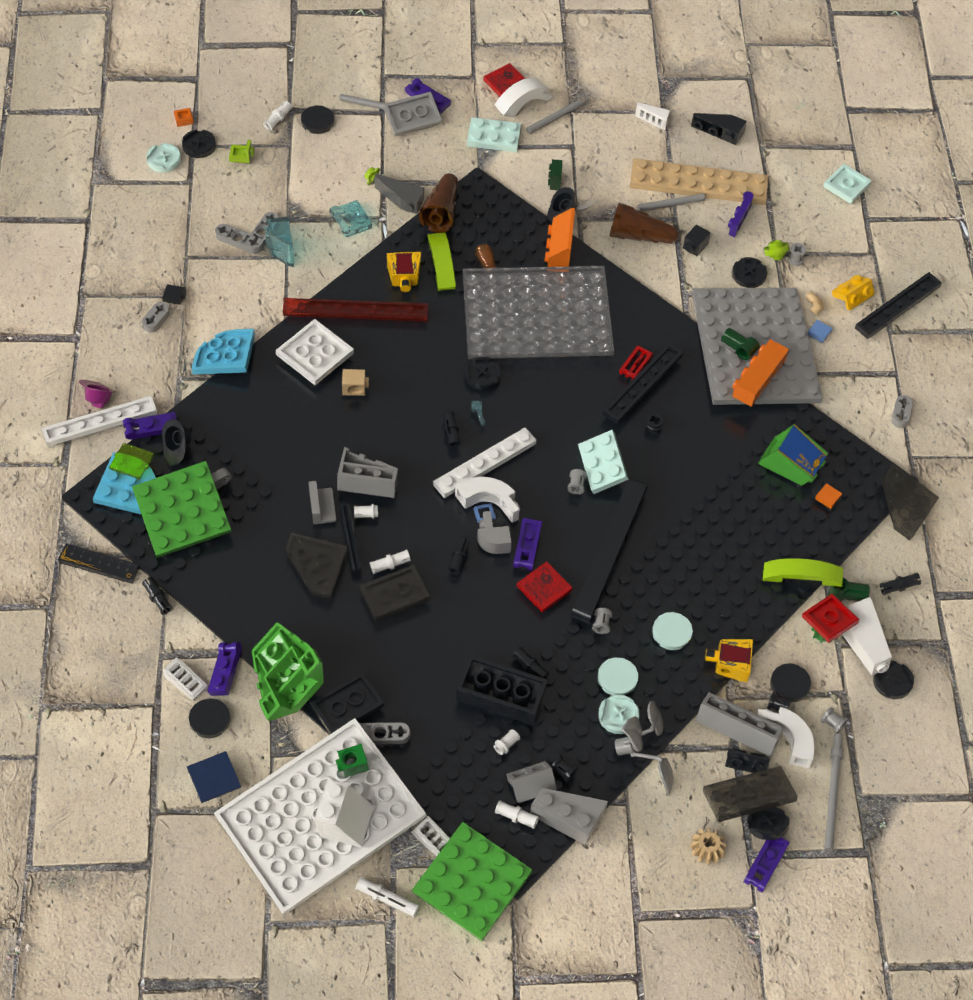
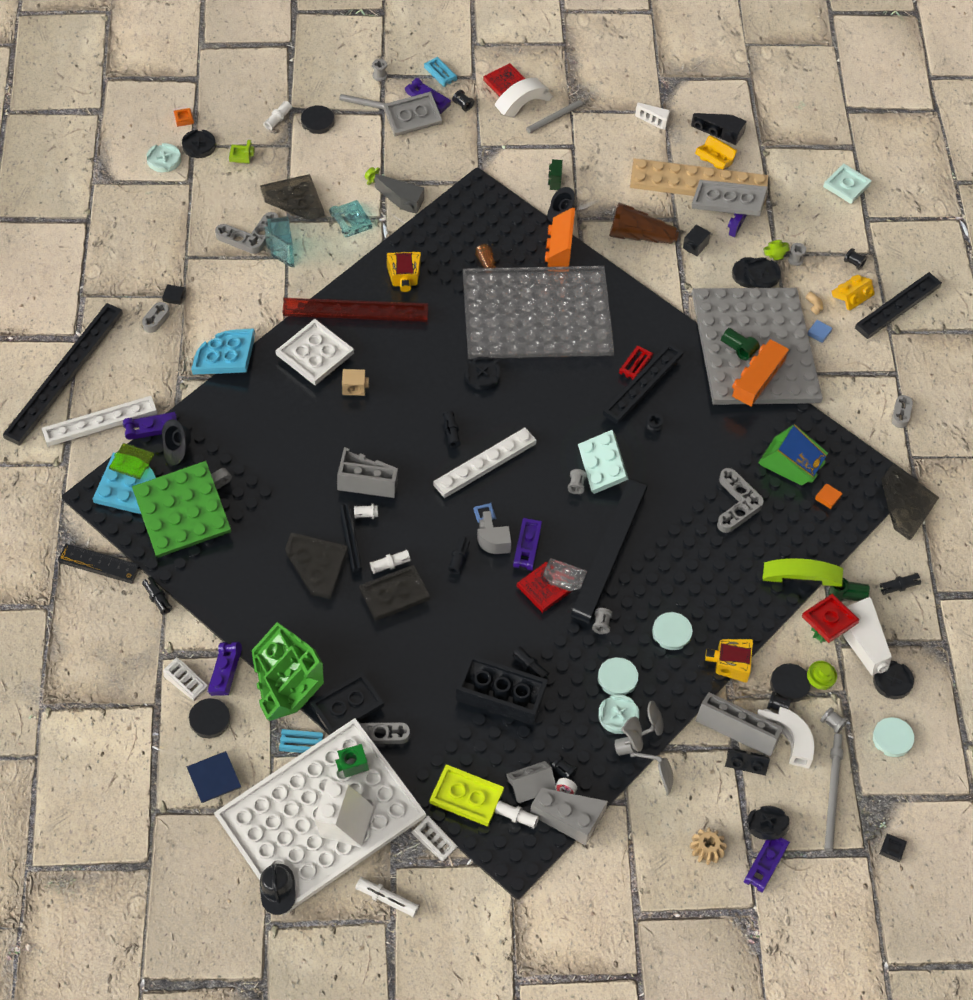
magenta piece [79,380,116,409] -> none
light grey panel [309,481,336,524] -> none
bright green plate [412,822,532,942] -> none
reddish brown cone [419,173,458,233] -> none
lime slope [428,232,456,291] -> none
white arch [455,477,520,523] -> none
light aqua plate [467,117,521,152] -> none
clear light blue hand [471,401,485,426] -> none
white pin [494,729,520,755] -> none
light grey bar [638,193,705,211] -> none
clear smoke plate [703,766,798,822] -> none
none -> black plate [3,303,123,446]
none -> clear smoke plate [260,174,325,220]
none -> black piece [260,864,296,915]
none -> medium azure tile [279,729,323,753]
none -> light grey bush [372,59,387,81]
none -> medium azure tile [424,57,457,87]
none -> neon yellow plate [429,764,504,827]
none -> black bush [452,90,474,112]
none -> clear slope [543,558,587,591]
none -> white tile [555,778,577,794]
none -> light grey plate [692,180,768,216]
none -> yellow bracket [695,135,737,170]
none -> light grey beam [717,468,764,533]
none -> black tile [745,257,781,288]
none -> lime plate [807,661,837,690]
none -> black bush [844,248,867,270]
none -> light aqua tile [873,717,914,757]
none -> black tile [879,833,907,862]

